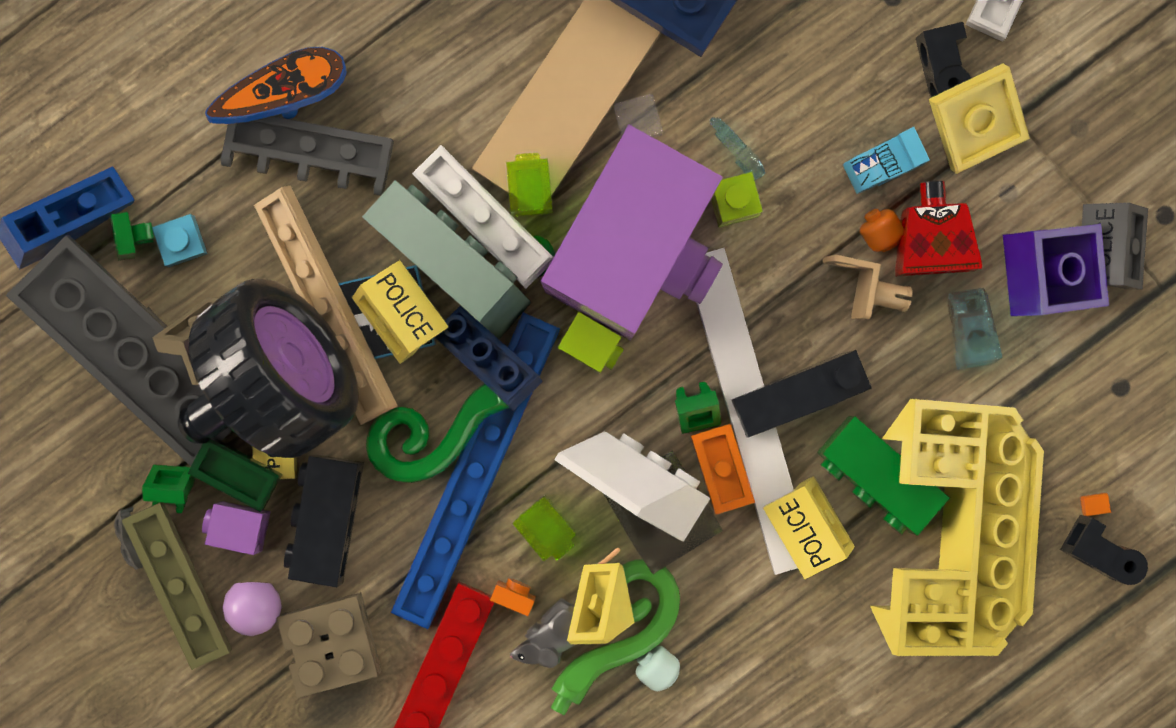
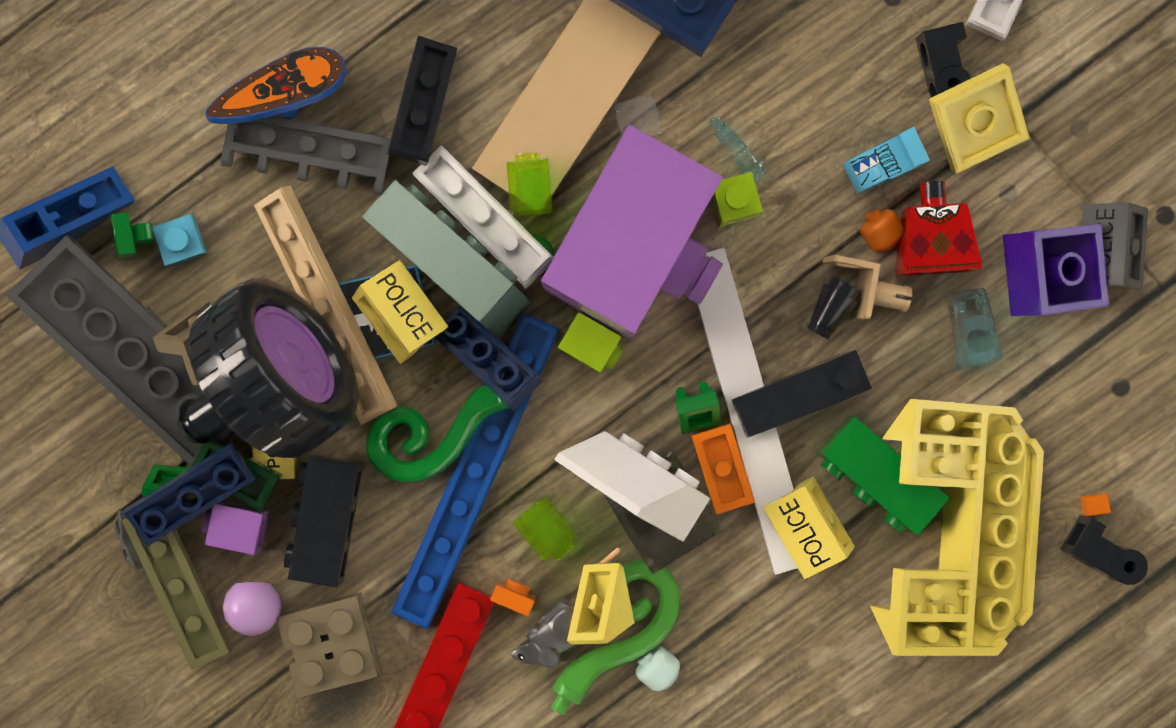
none -> dark blue tile [124,442,256,546]
none -> black tile [386,36,457,166]
none -> black cone [807,275,861,340]

